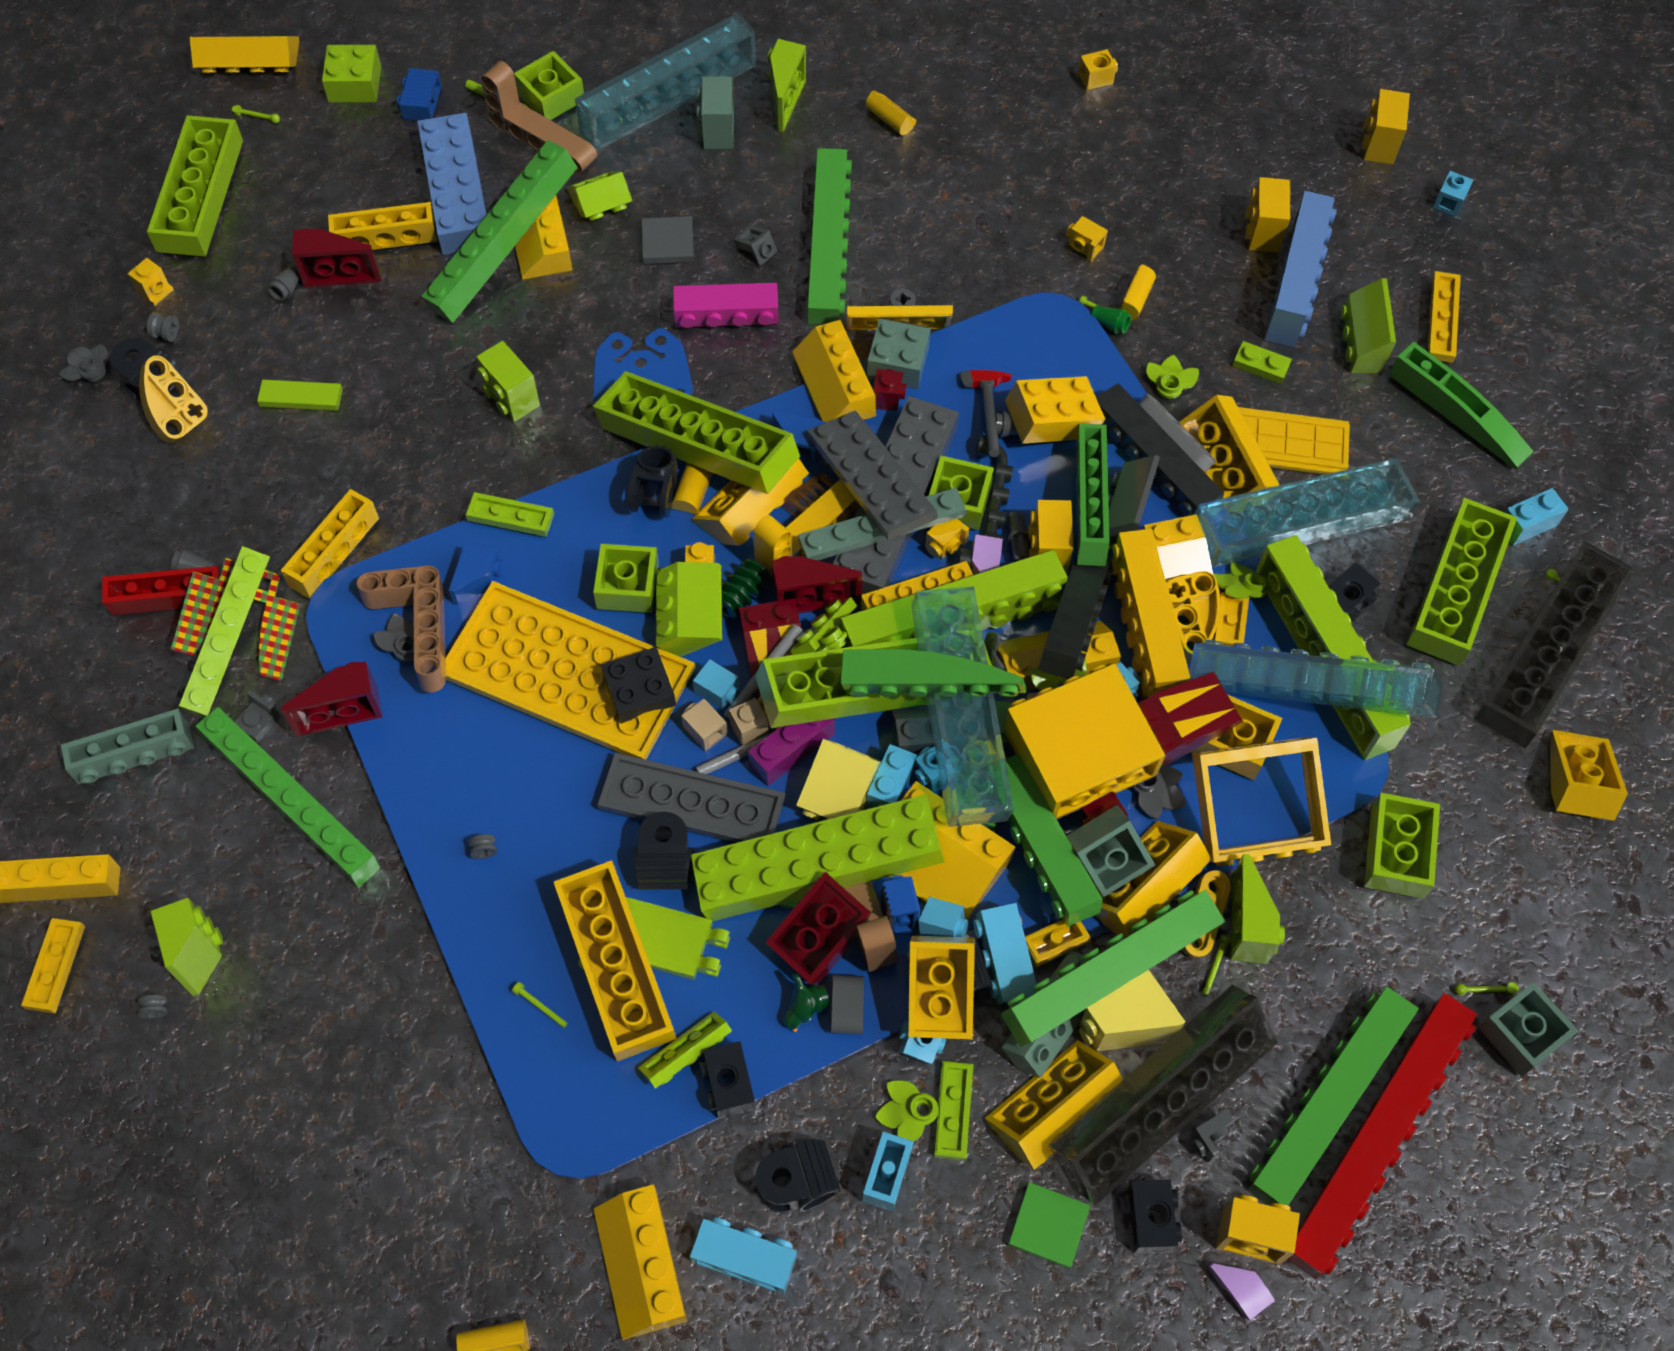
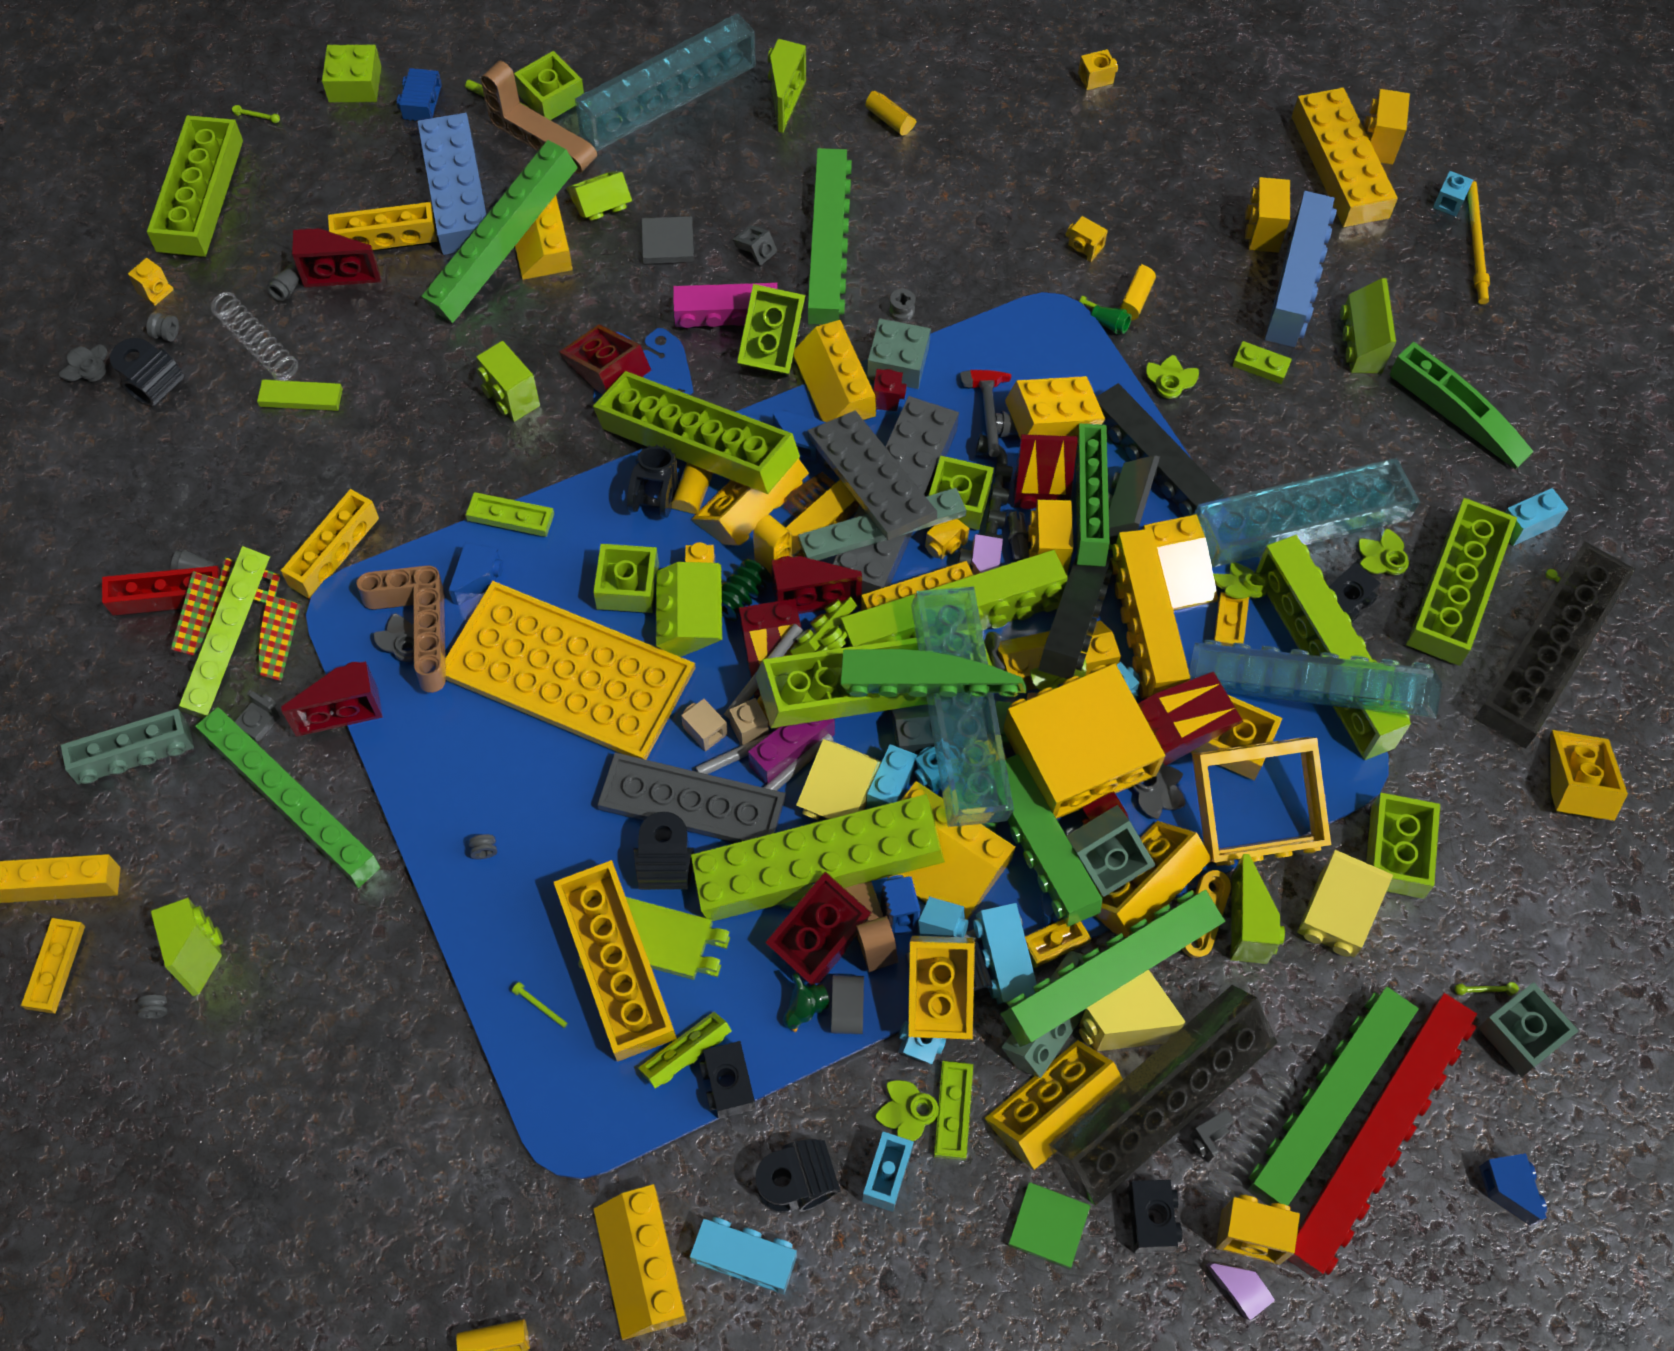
yellow beam [139,356,208,443] -> none
yellow slope [190,36,299,72] -> none
black brick [601,647,676,723] -> none
medium azure brick [693,659,740,710] -> none
sand green brick [697,77,734,149] -> none
yellow tile [846,305,953,330] -> none
light grey beam [1138,393,1216,471] -> none
yellow beam [1166,571,1220,663] -> none
yellow slope [1179,395,1281,514] -> none
lime piece [1202,935,1232,996] -> none
yellow piece [1238,407,1350,477] -> none
yellow plate [1427,271,1461,363] -> none
none -> clear piece [211,292,299,381]
none -> dark red slope [559,324,651,395]
none -> lime brick [737,284,805,376]
none -> light grey bar [763,733,834,791]
none -> dark red slope [1014,434,1078,510]
none -> yellow brick [1292,88,1398,227]
none -> light yellow slope [1297,850,1393,958]
none -> lime plate [1358,529,1409,575]
none -> yellow bar [1467,181,1490,304]
none -> blue slope [1479,1153,1547,1225]

